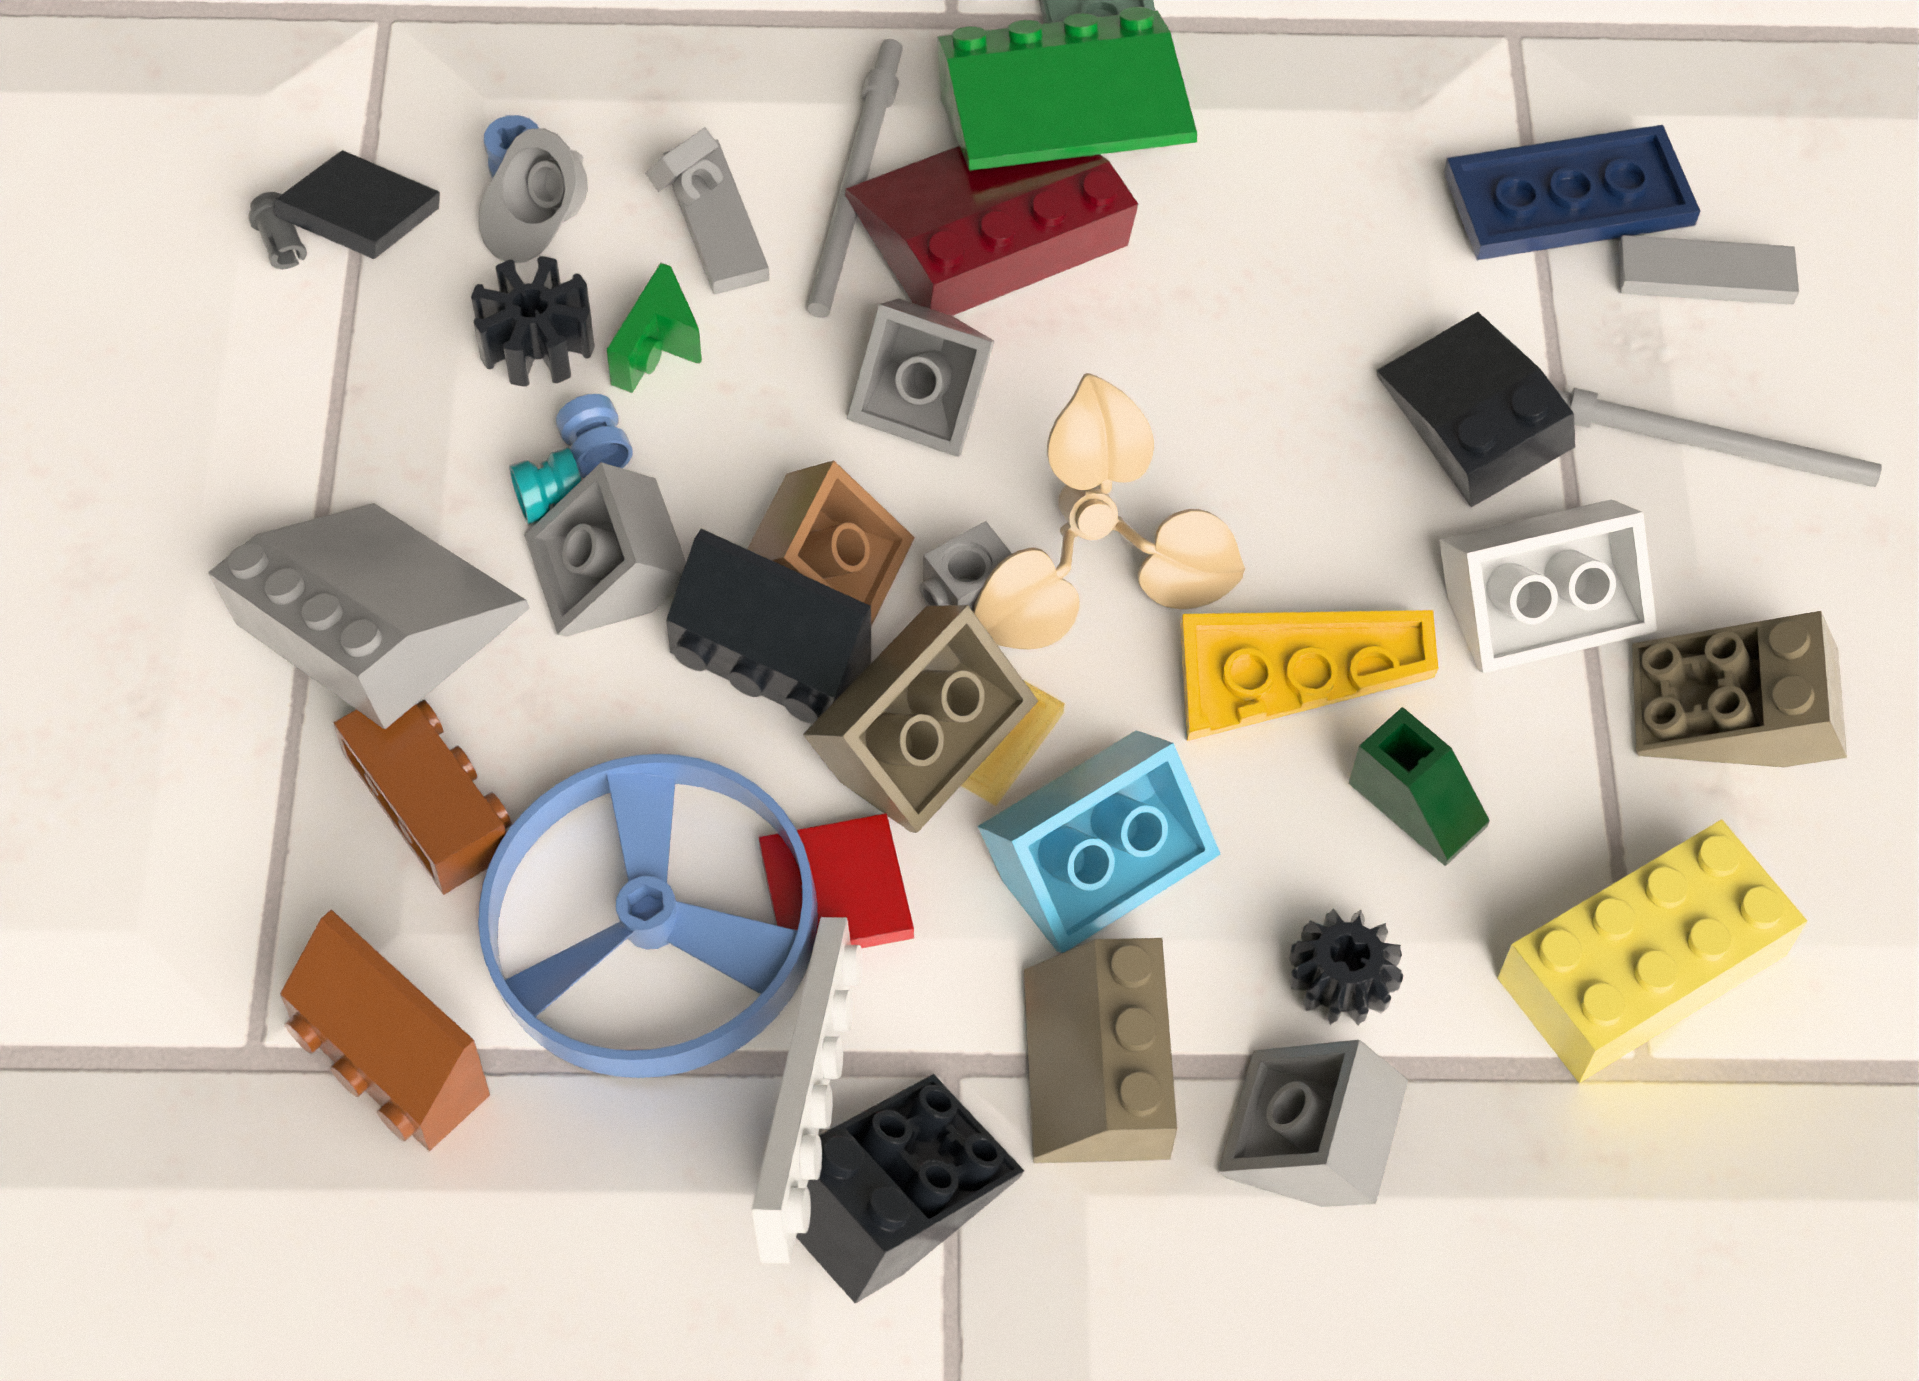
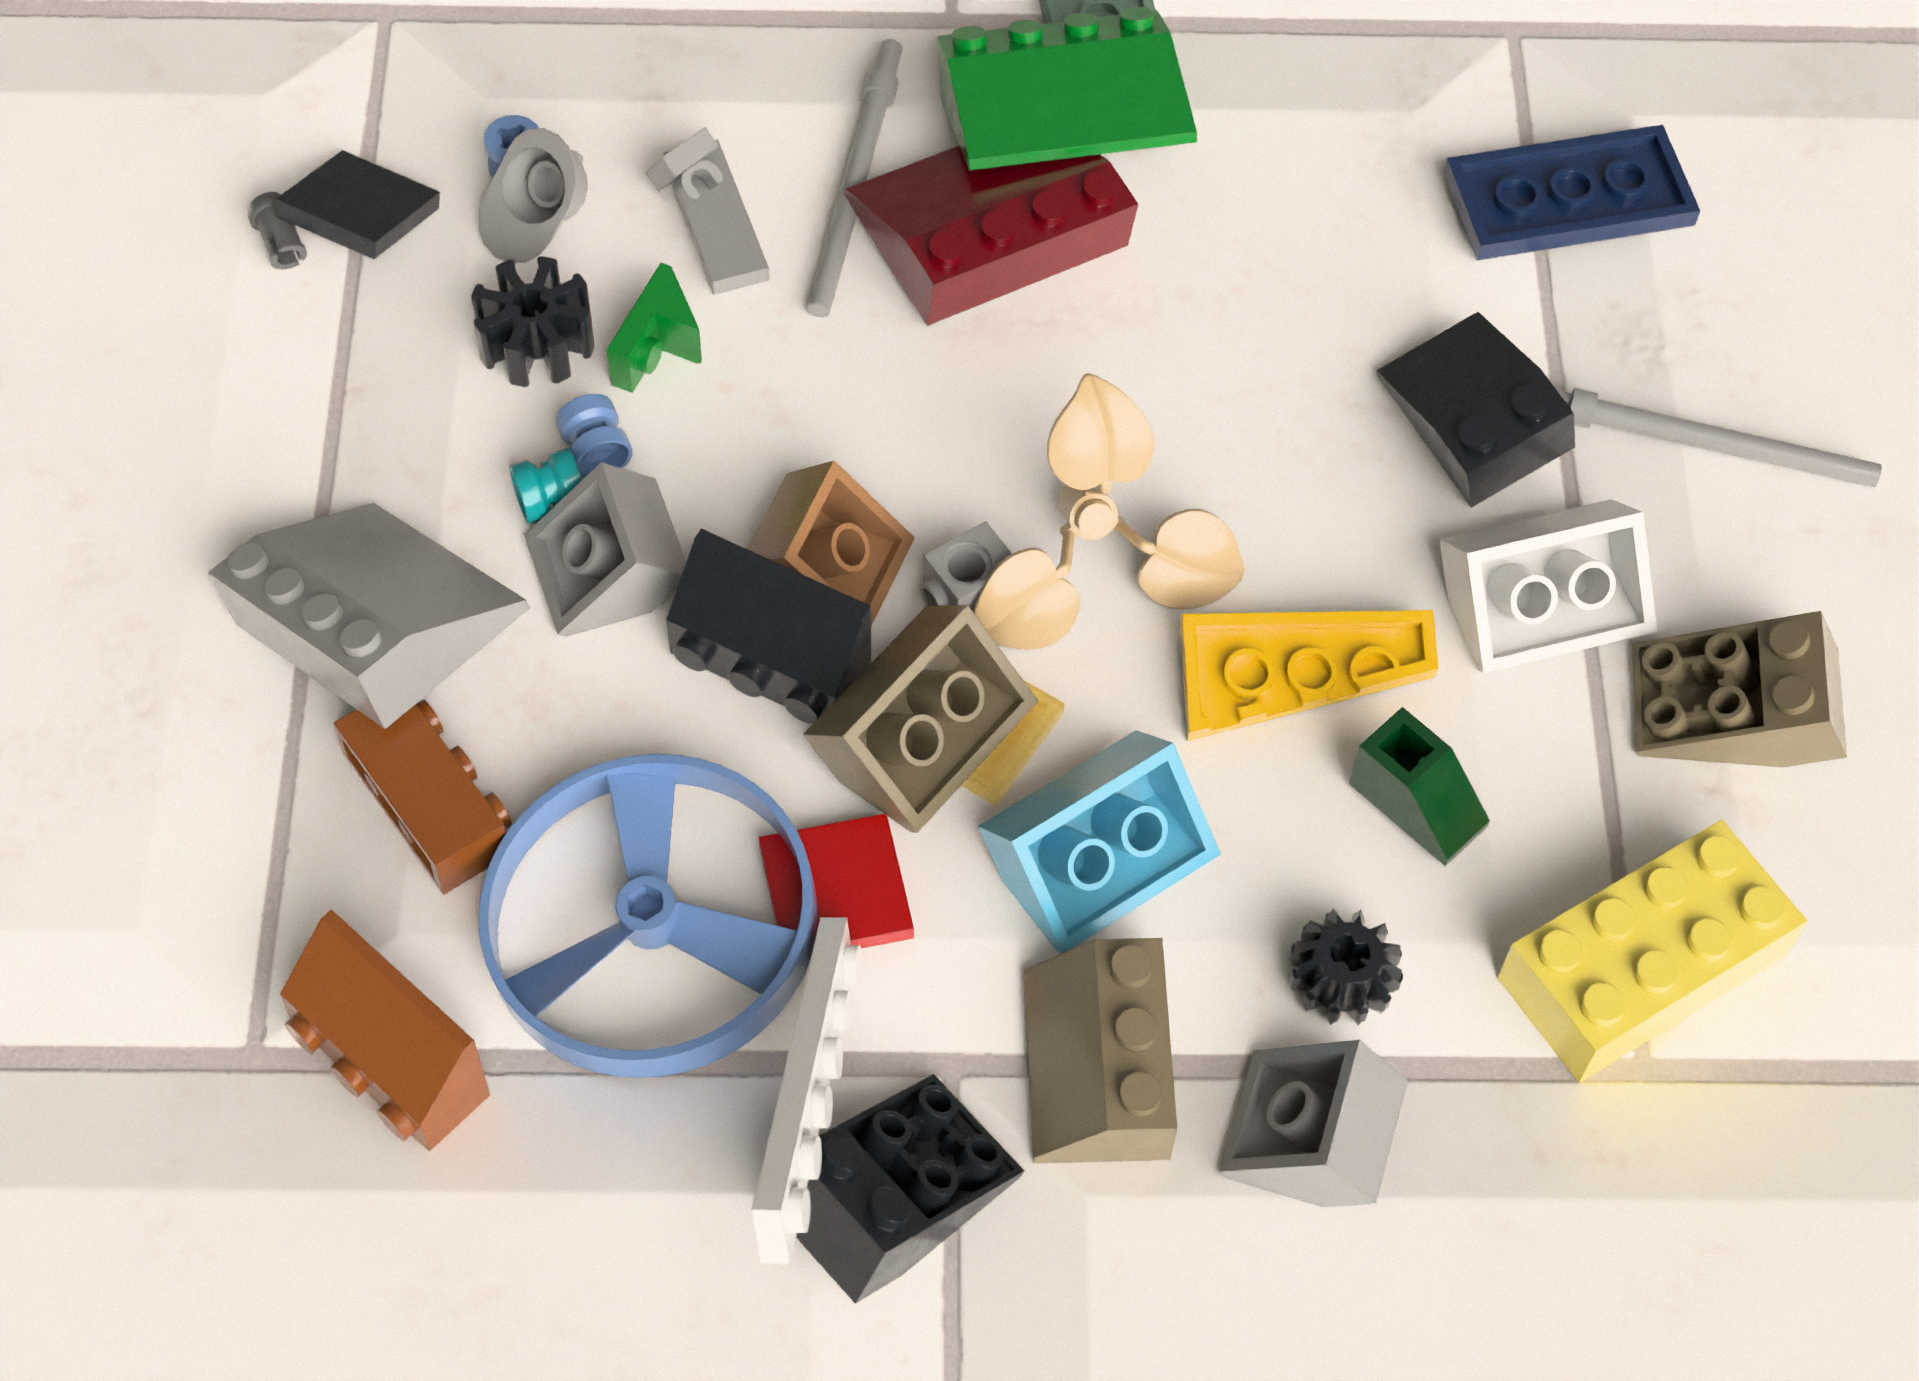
light grey slope [847,298,995,457] -> none
light grey tile [1618,235,1799,305] -> none

